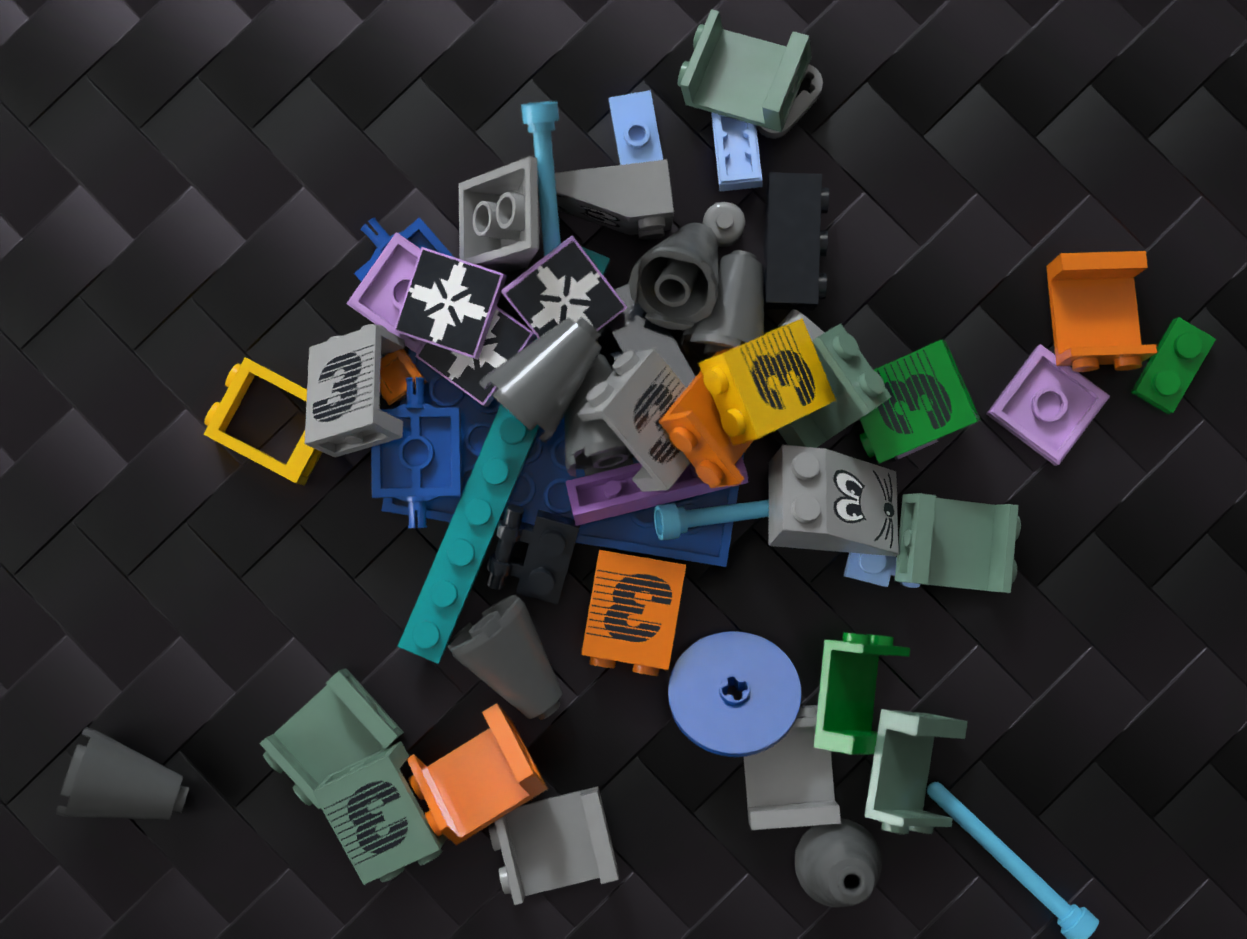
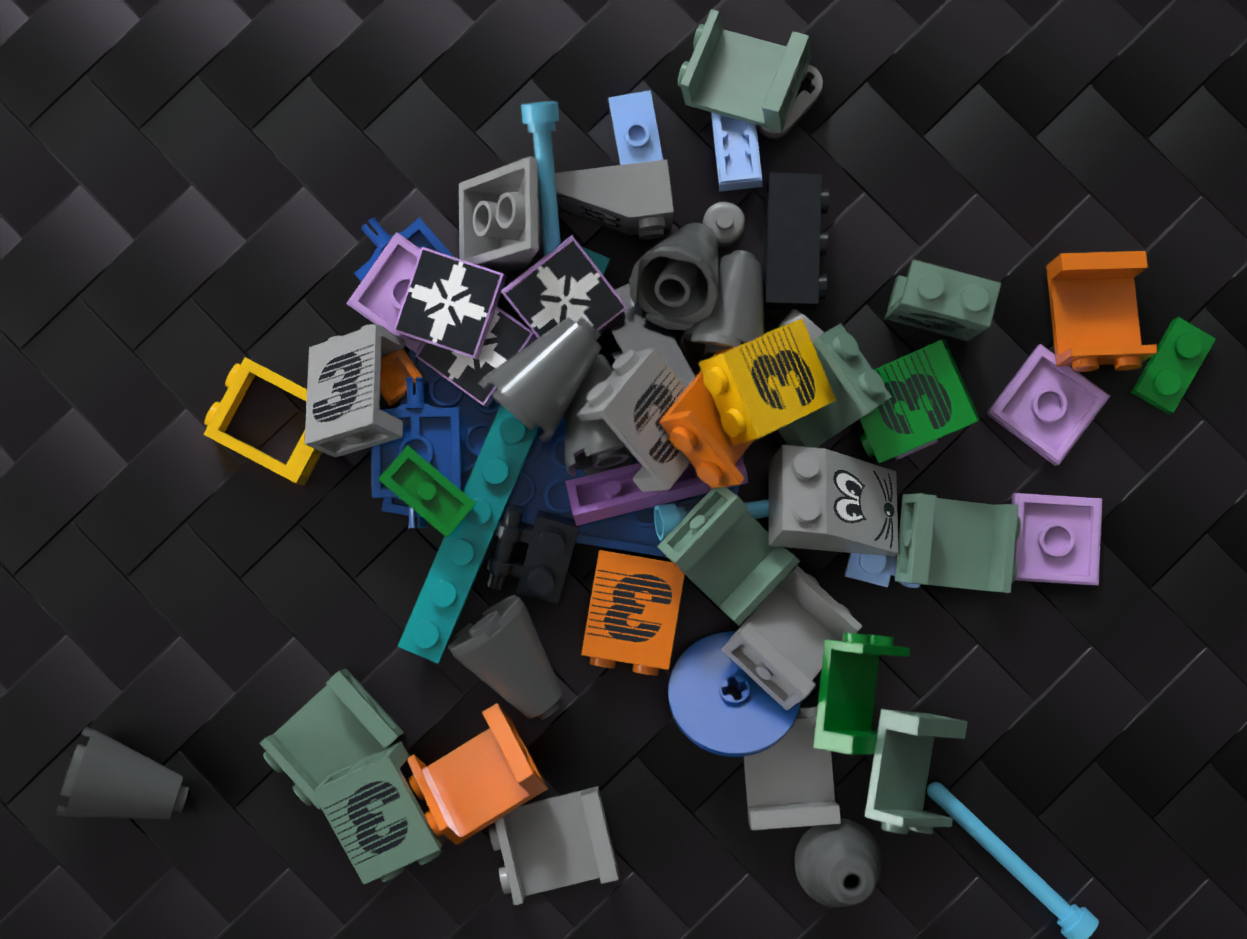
none -> green plate [378,445,476,538]
none -> sand green panel [657,487,800,625]
none -> light grey panel [721,565,862,711]
none -> sand green panel [885,259,1001,341]
none -> lavender tile [1012,493,1102,585]

